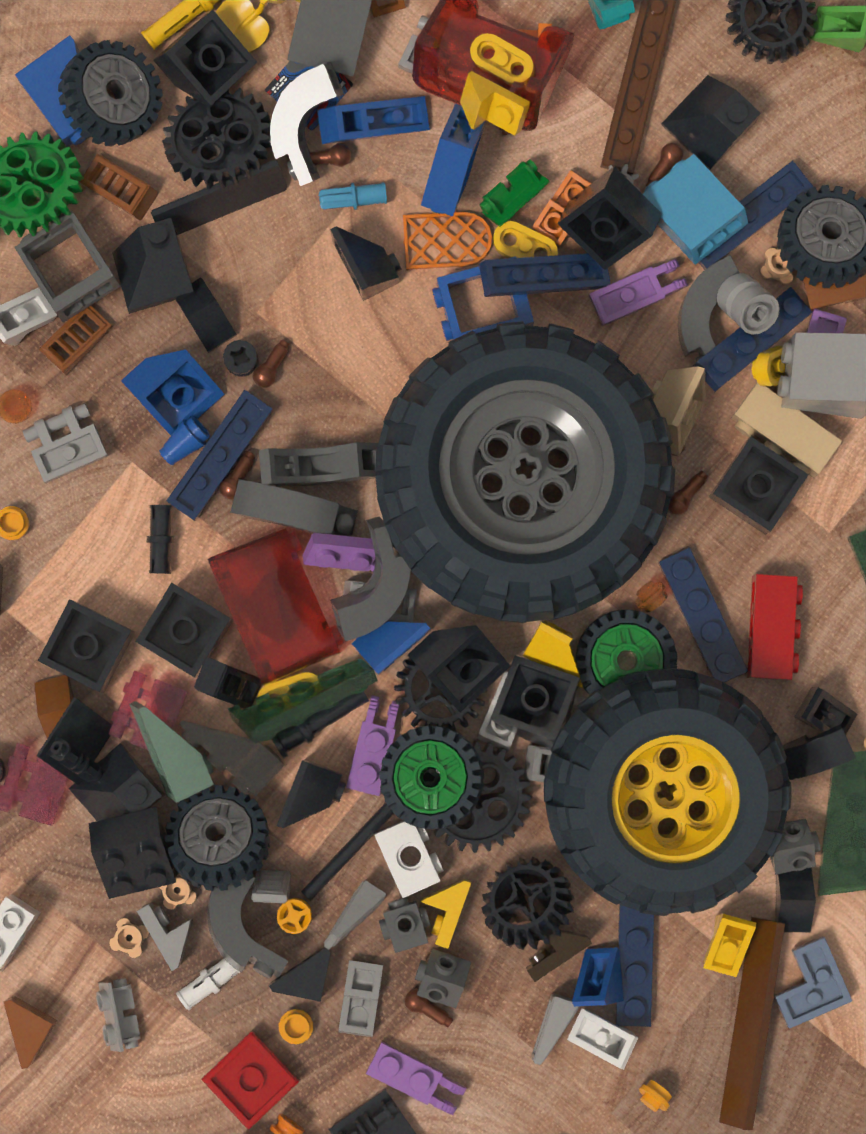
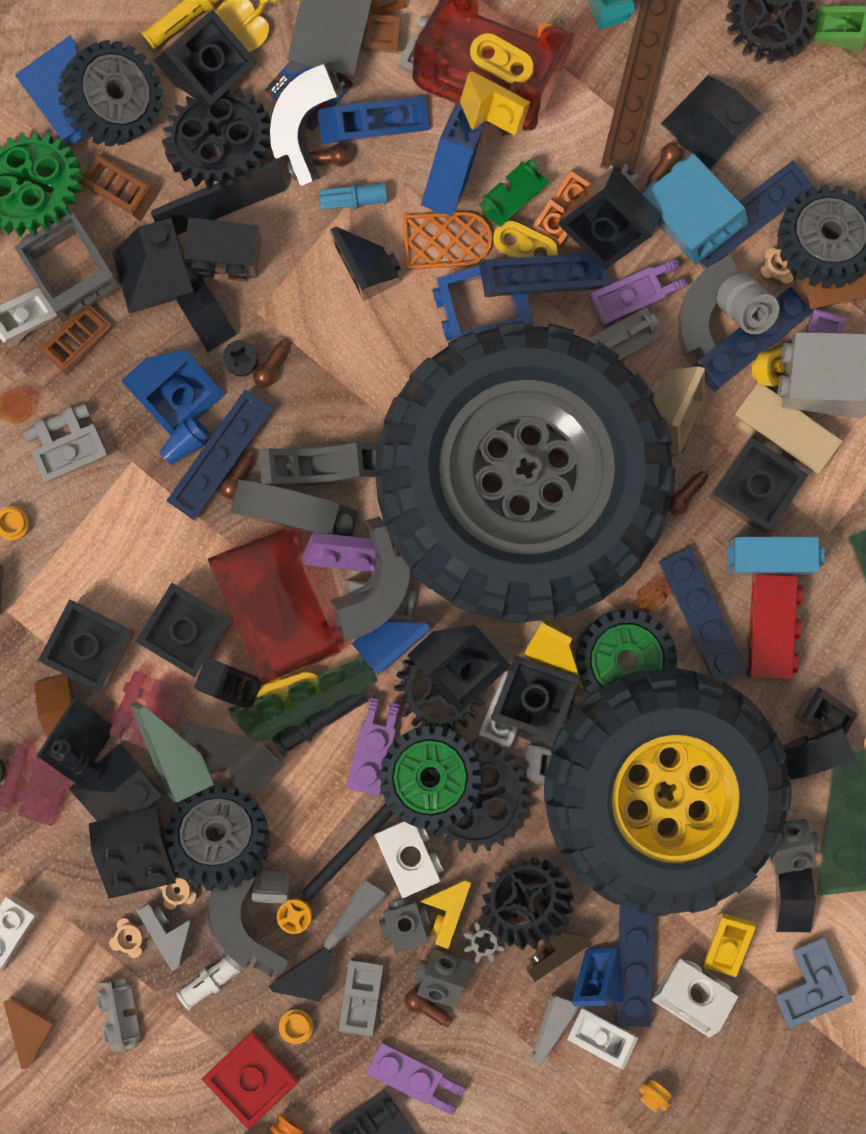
black pin [146,505,174,574] -> none
black slope [277,759,347,828] -> none
reddish brown tile [719,917,785,1130] -> none
none -> black brick [184,217,261,282]
none -> dark orange plate [364,14,401,54]
none -> light grey gear [464,921,505,963]
none -> light grey hinge [587,307,663,360]
none -> white brick [651,959,739,1038]
none -> dark azure brick [727,537,825,576]

